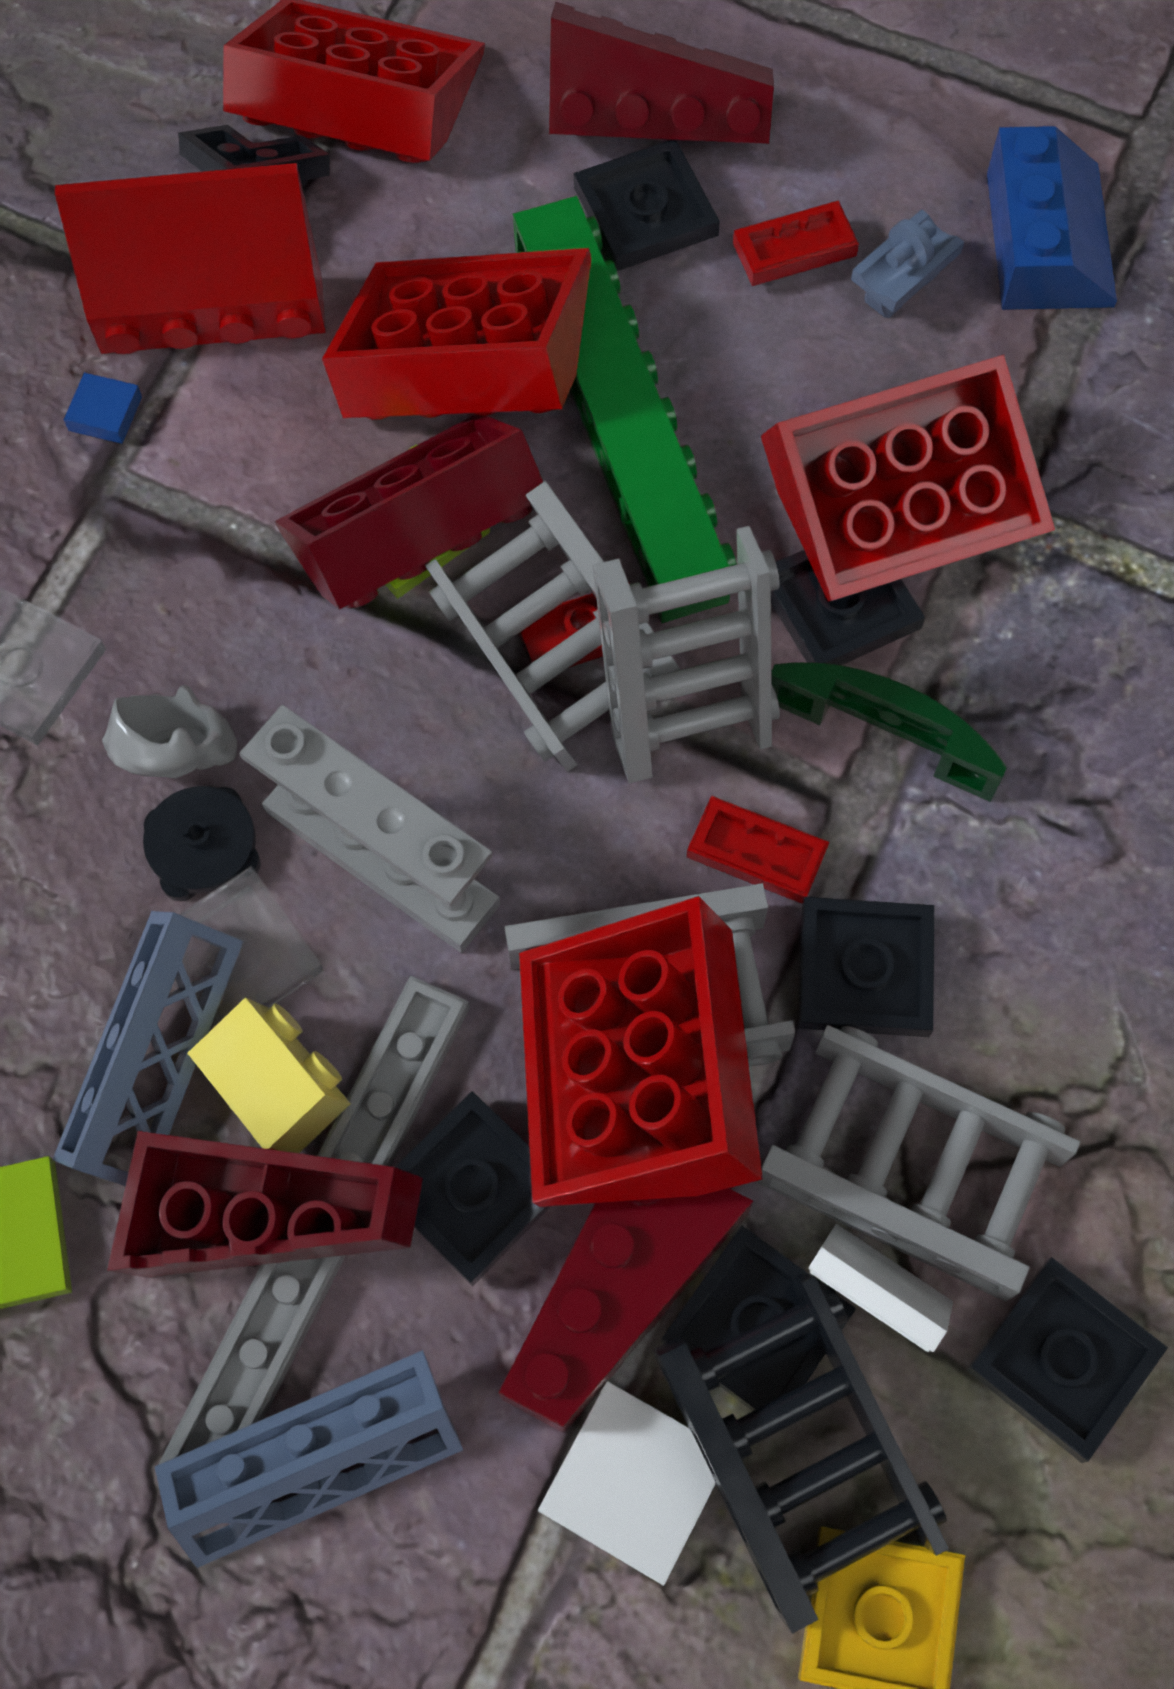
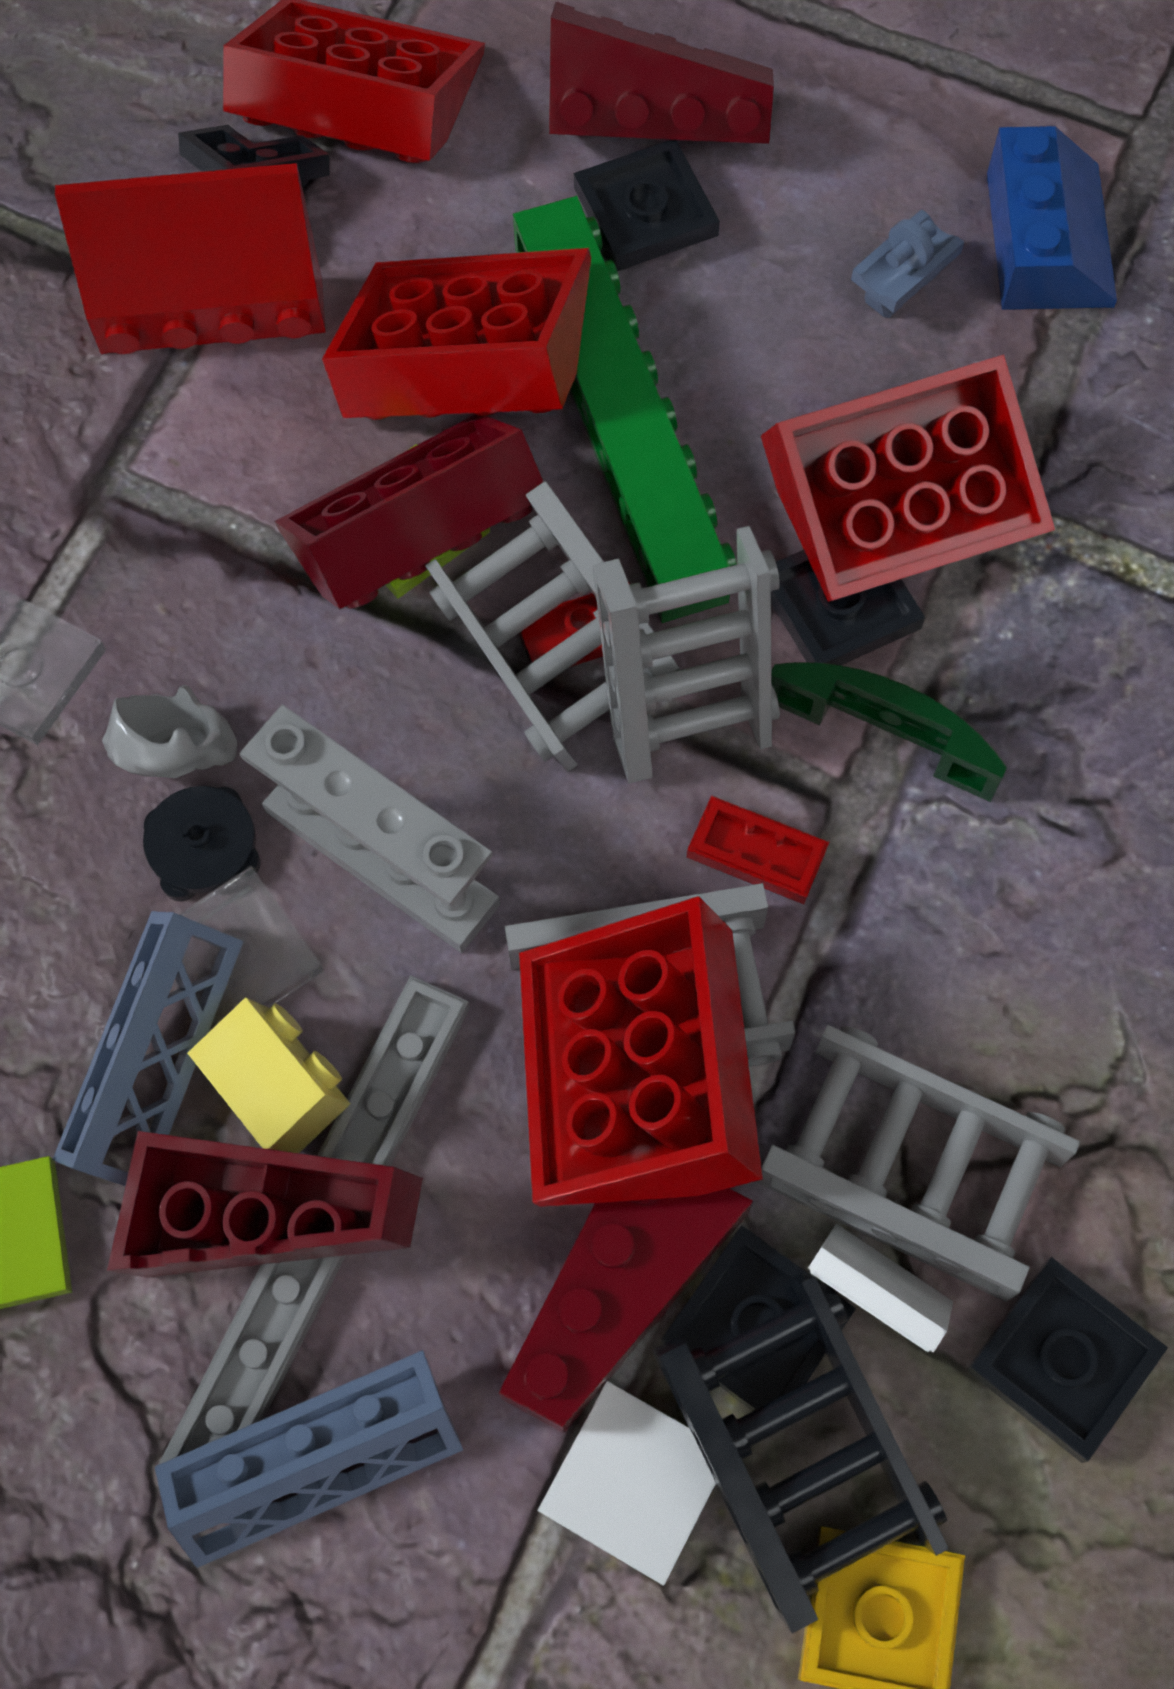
blue tile [63,372,142,444] -> none
black plate [395,1091,551,1287] -> none
red plate [733,200,859,286] -> none
black plate [798,897,934,1037] -> none

